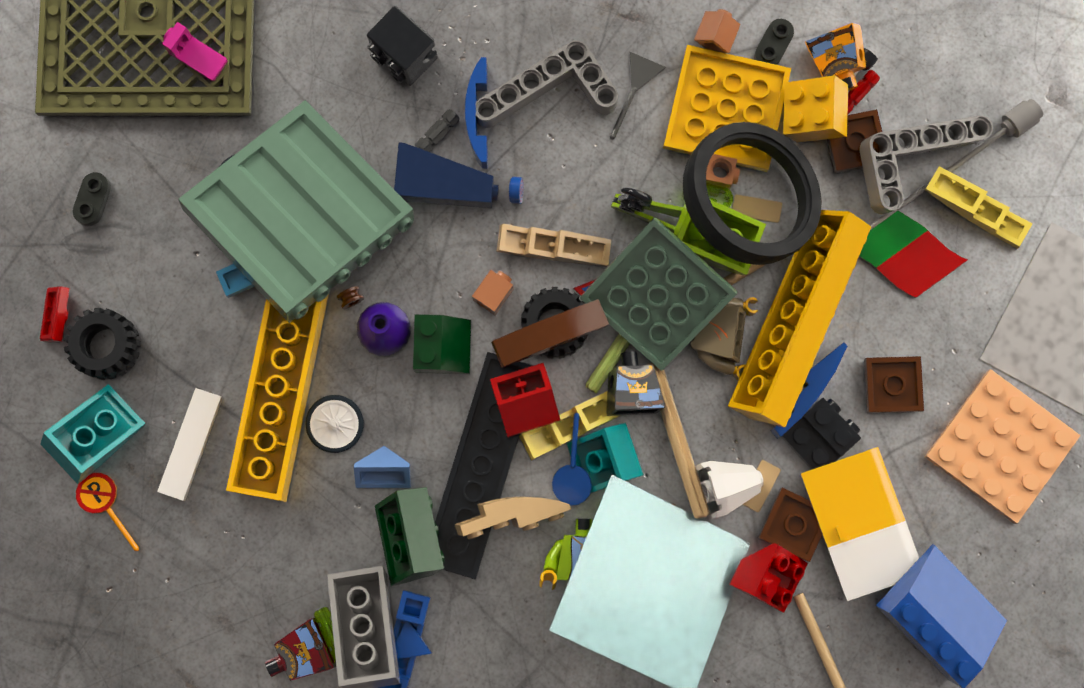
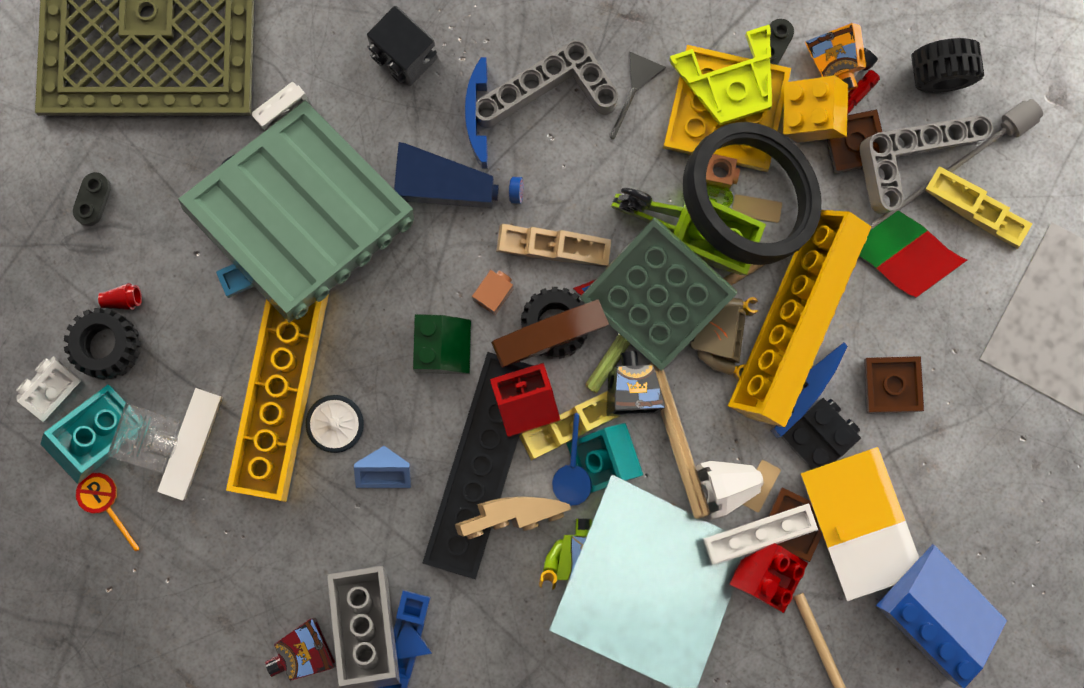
red plate [40,286,70,343] -> none
dark pink bracket [162,22,228,81] -> none
clear neon green axle [314,607,336,661] -> none
reddish brown bush [336,286,364,309] -> none
dark purple piece [357,302,411,356] -> none
dark green slope [375,487,444,586] -> none
dark grey axle [415,109,460,152] -> none
nougat brick [694,9,741,53] -> none
light nougat plate [925,369,1081,524] -> none
none -> white bracket [16,356,81,422]
none -> red cone [98,283,142,310]
none -> clear plate [107,403,180,473]
none -> white bracket [252,82,310,131]
none -> neon yellow wing [669,25,772,126]
none -> white tile [703,503,818,566]
none -> black tyre [911,38,984,93]

